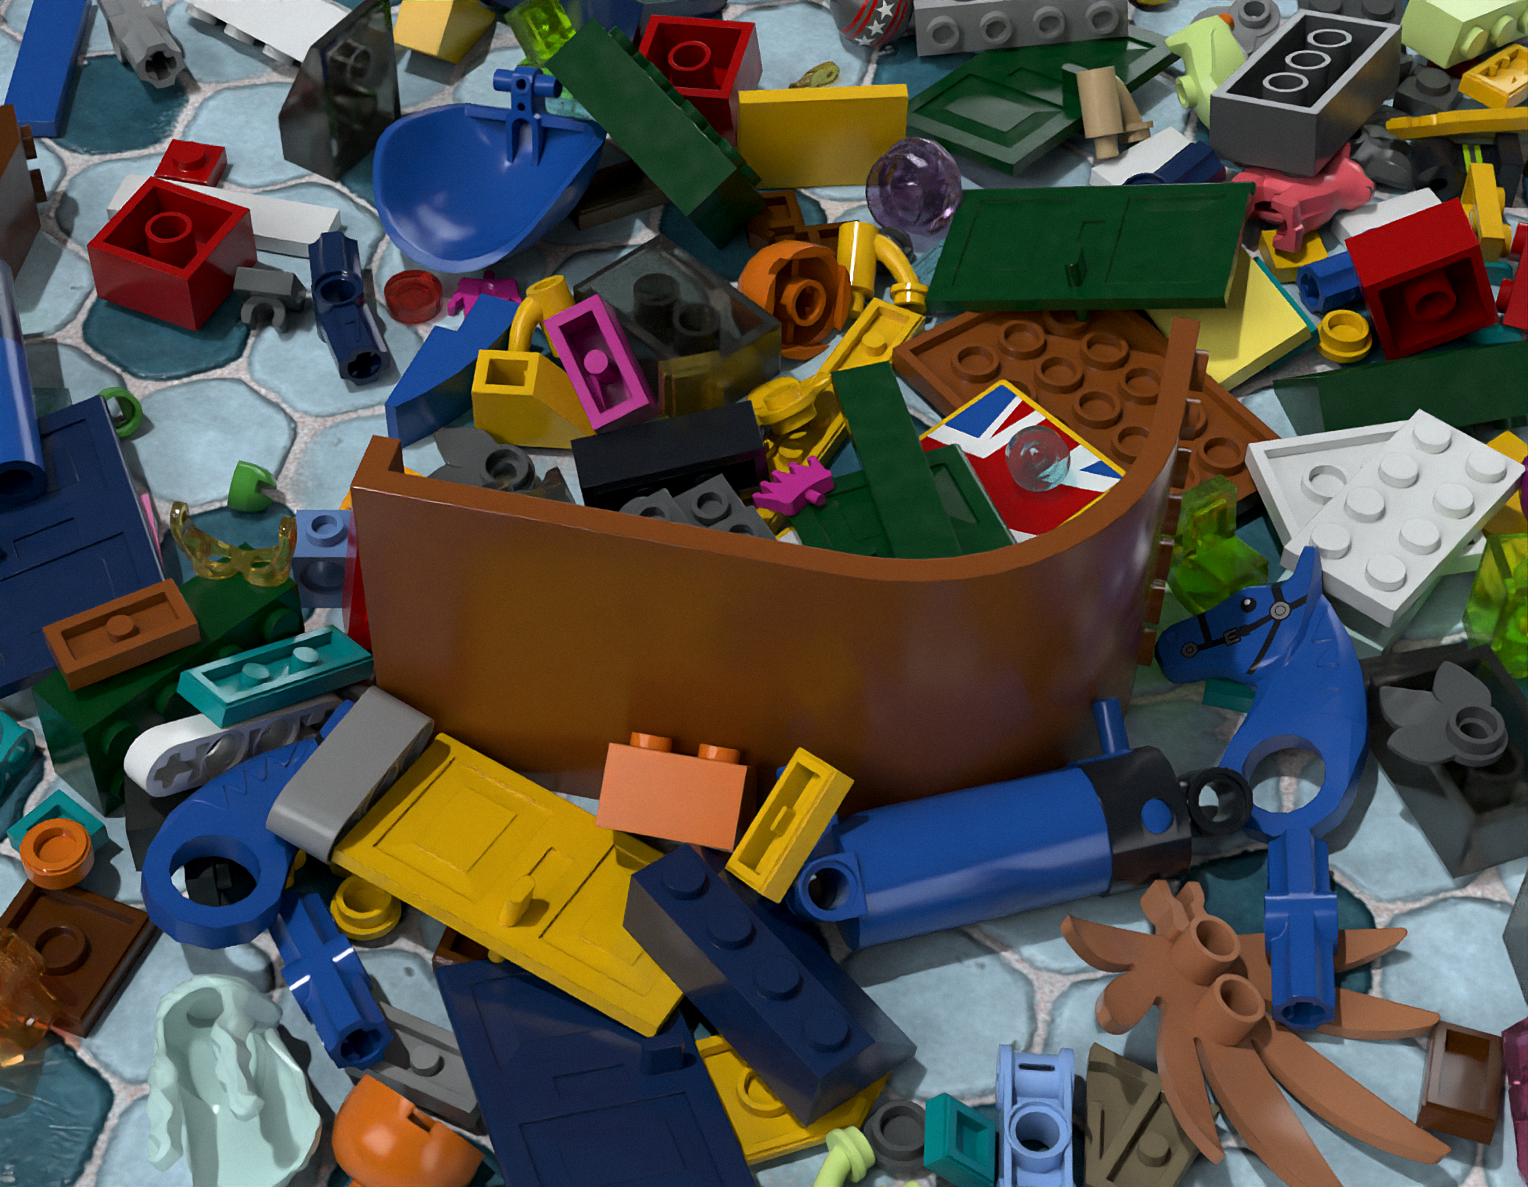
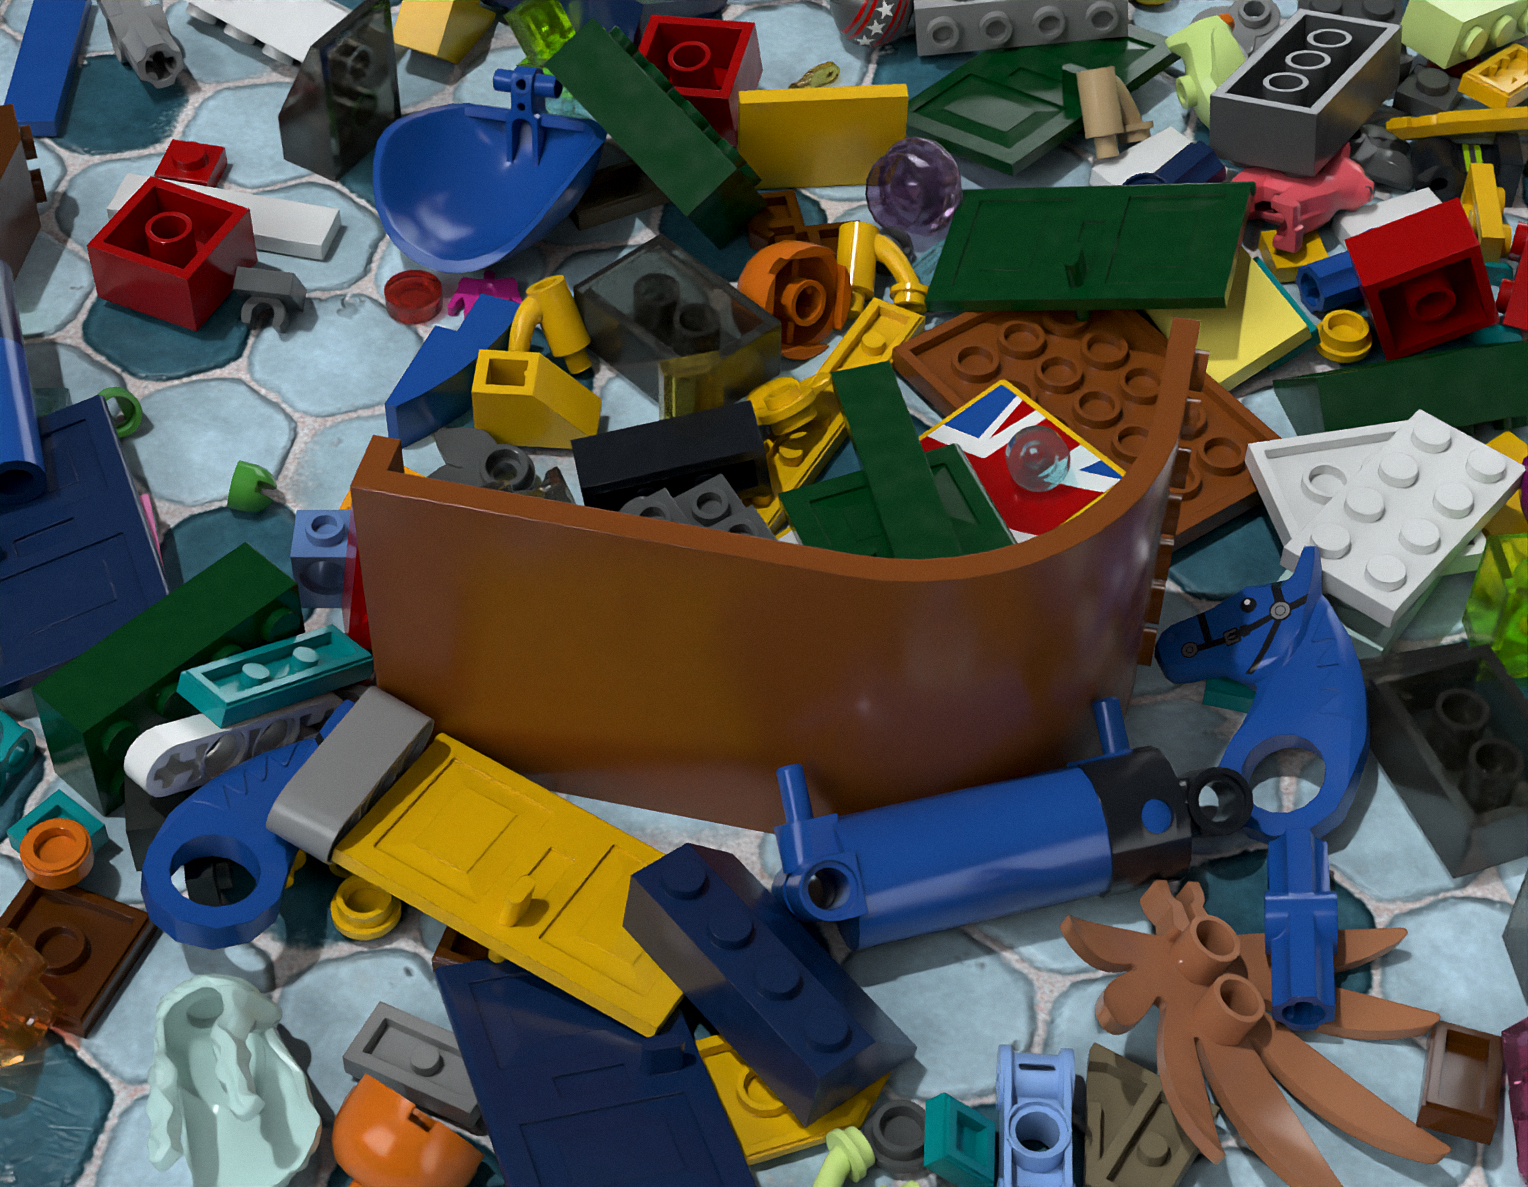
dark orange plate [42,578,201,692] -> none
clear yellow cap [170,501,298,587] -> none
blue piece [267,890,394,1071] -> none
dark blue piece [308,231,390,386] -> none
dark pink brick [543,294,662,434] -> none
orange slope [595,732,757,851] -> none
yellow tile [725,747,855,904] -> none
dark pink piece [752,456,834,516] -> none
clear neon green brick [1162,474,1269,616] -> none
dark grey plate [1378,661,1508,767] -> none

